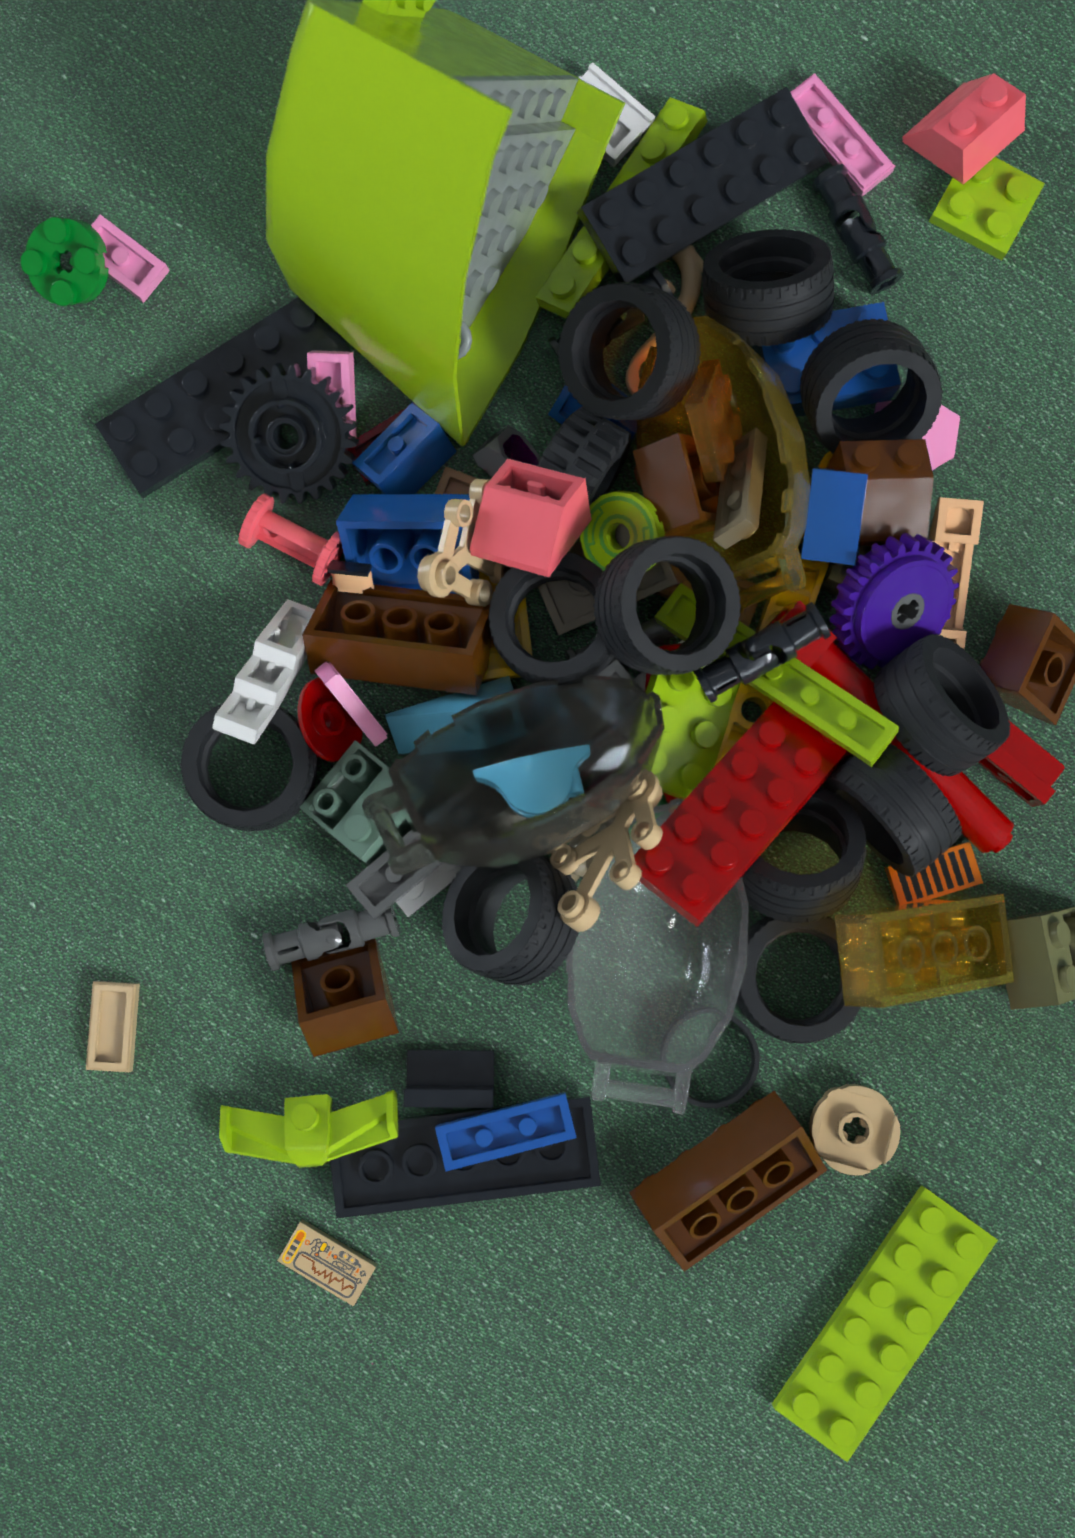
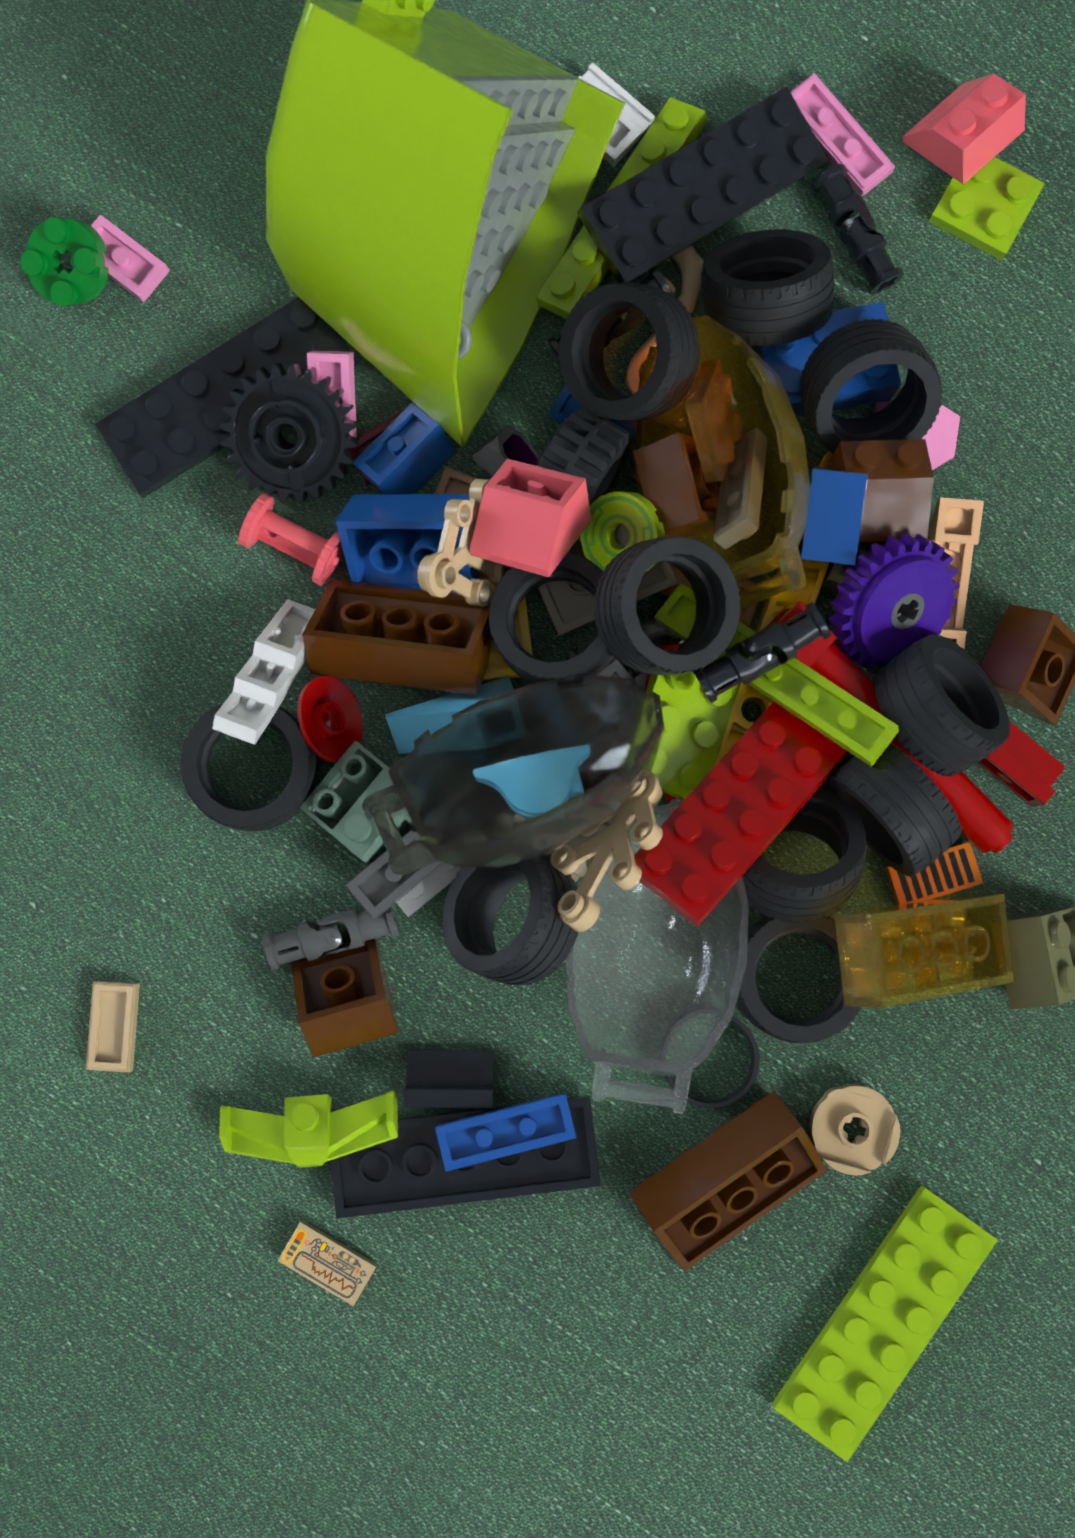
bright pink tile [314,661,388,747] -> none
piece [328,560,375,594] -> none

